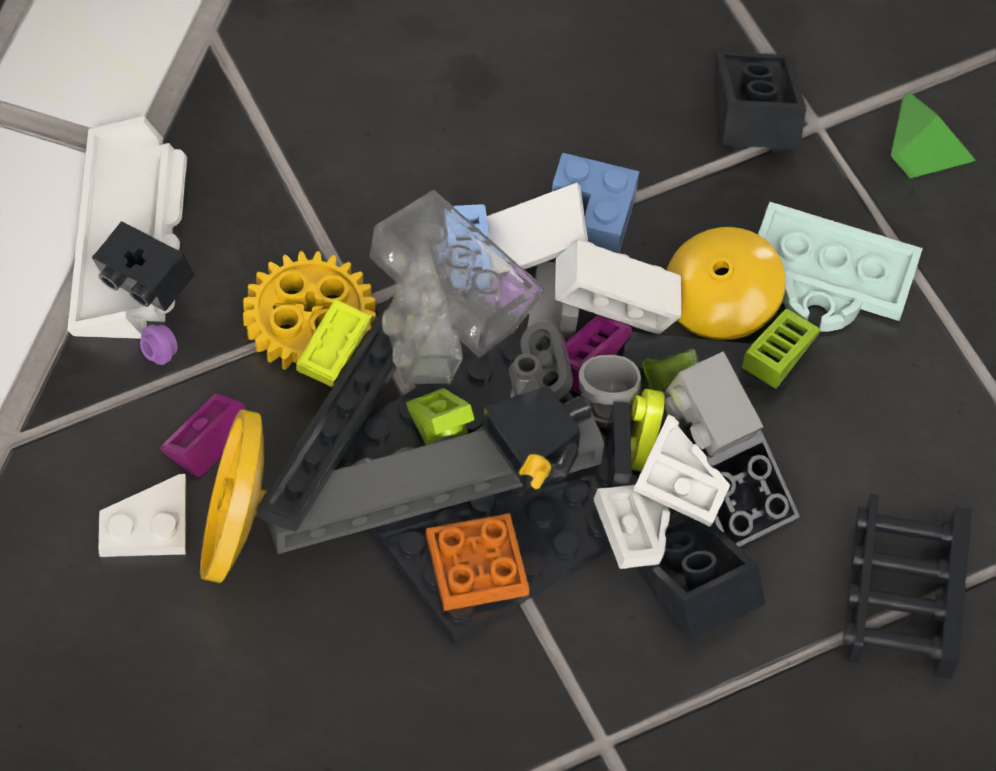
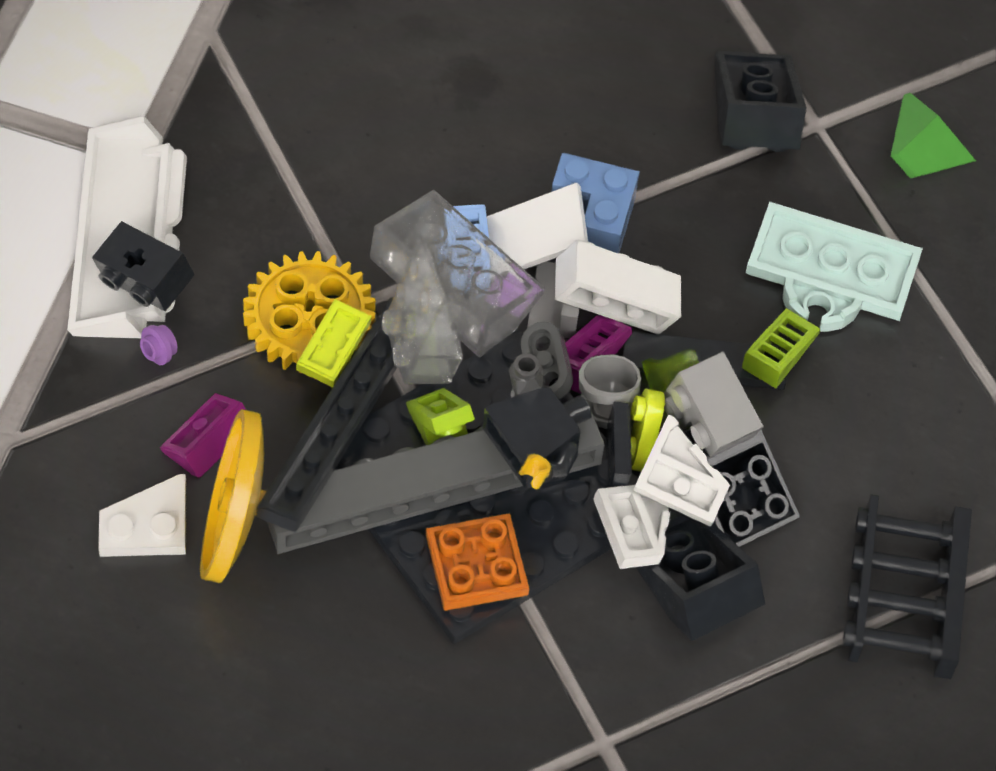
yellow dish [666,227,786,340] -> none

